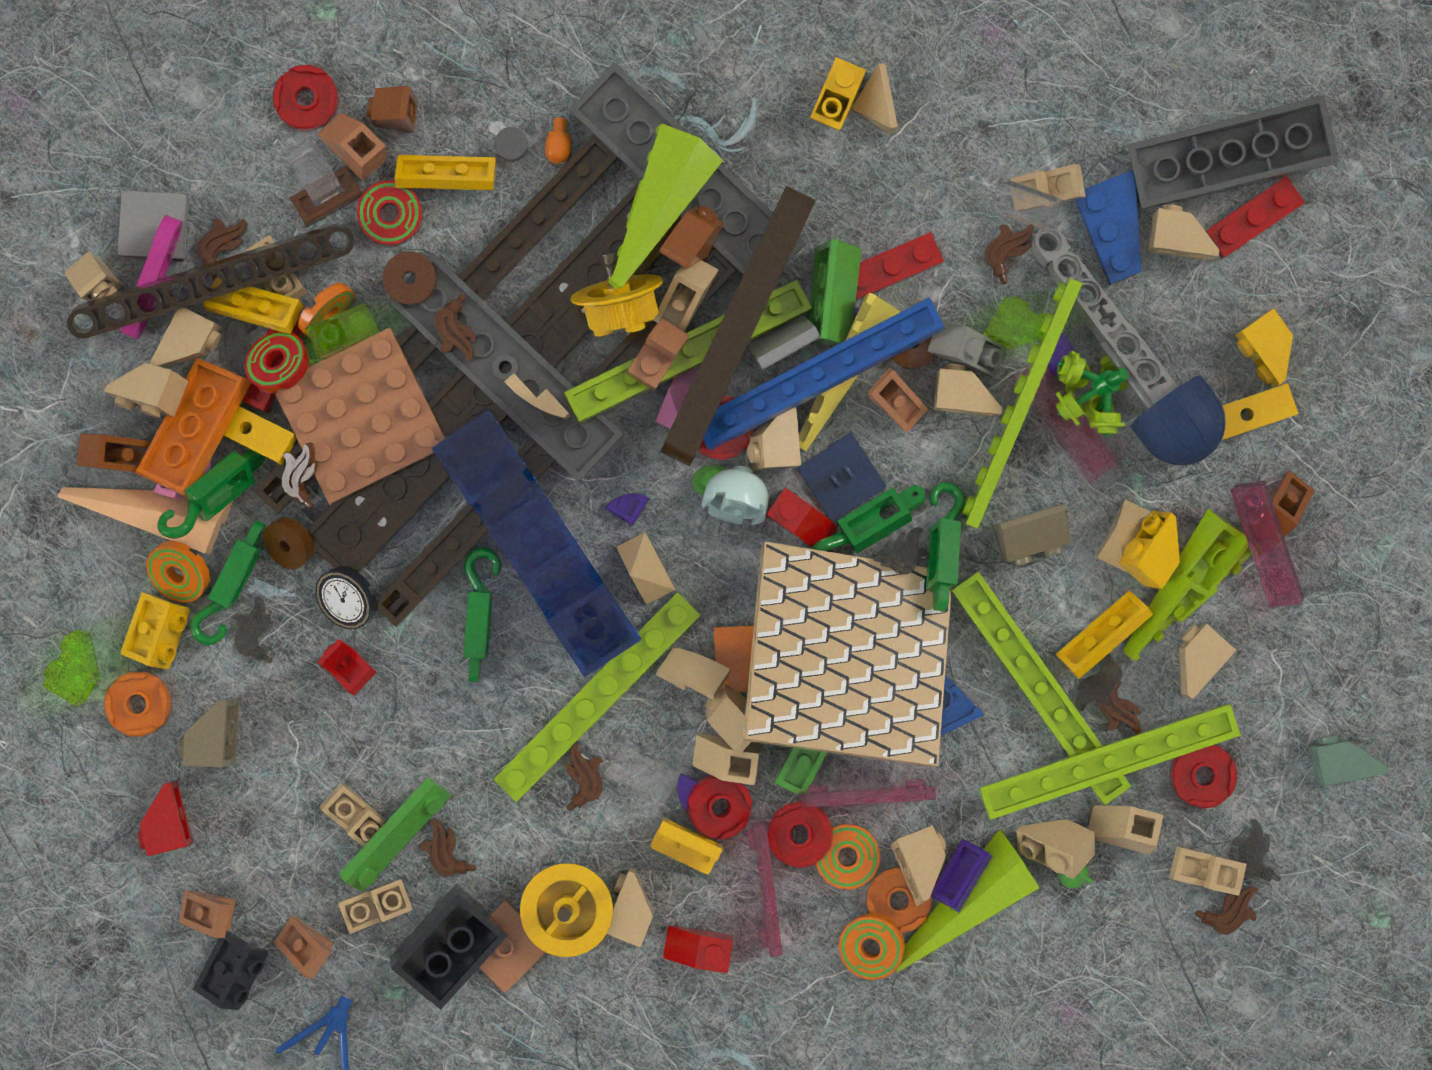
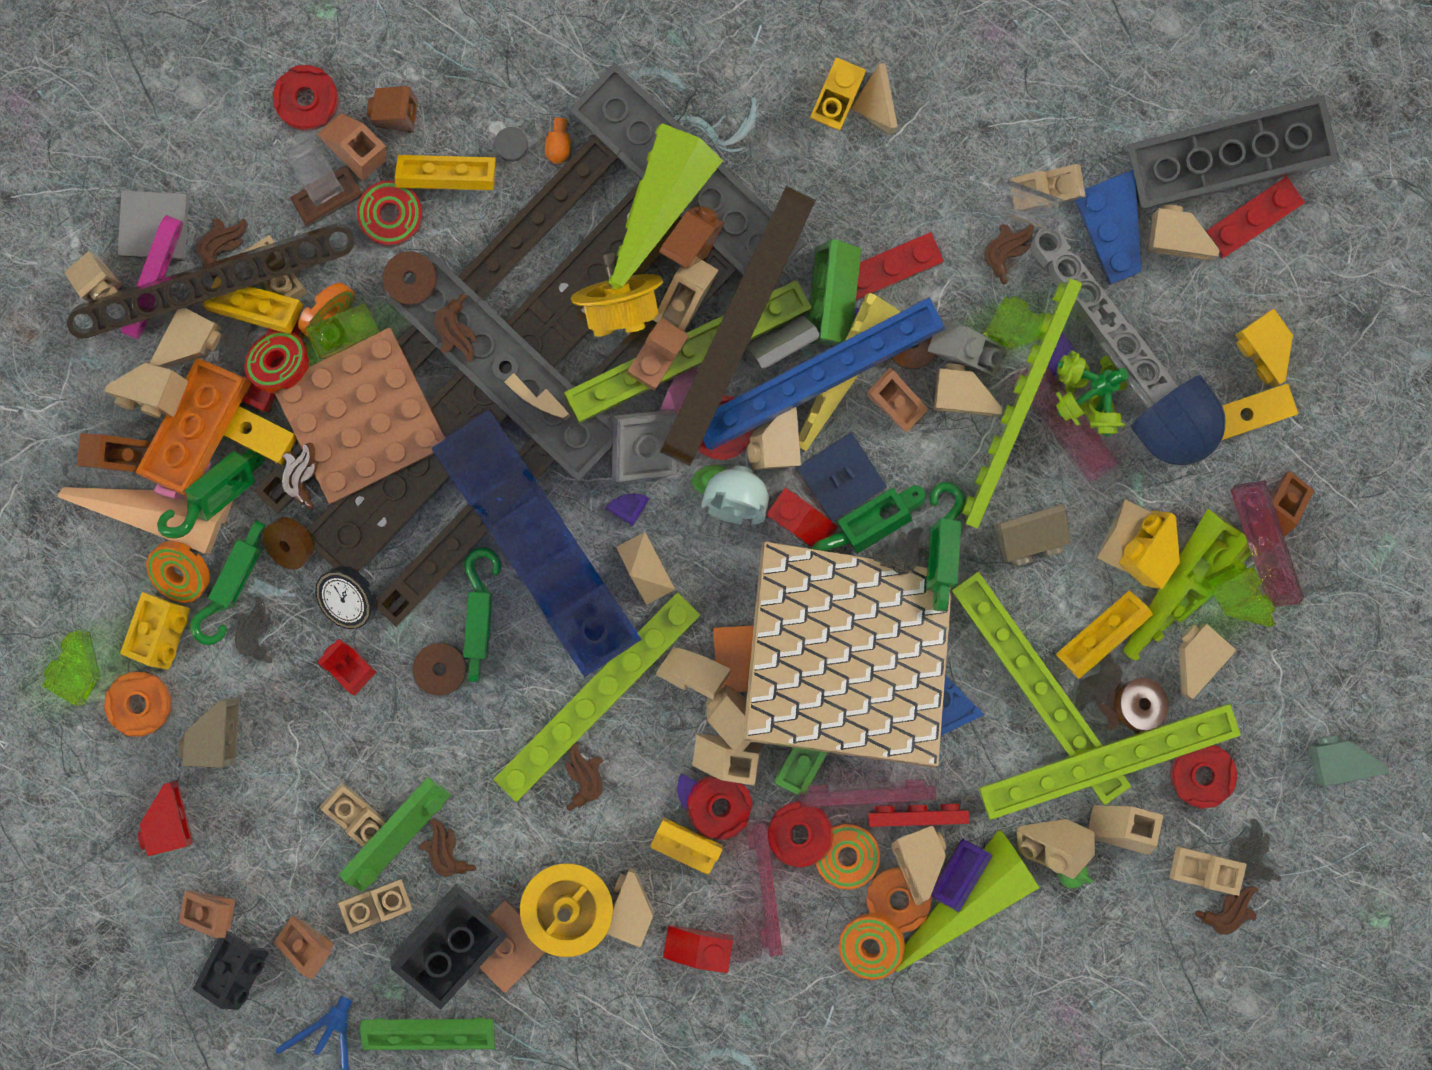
none -> bright green plate [360,1017,496,1050]
none -> reddish brown piece [413,643,467,695]
none -> light grey tile [612,409,678,482]
none -> red plate [867,803,969,827]
none -> piece [1115,678,1169,732]
none -> clear neon green slope [1205,560,1276,627]

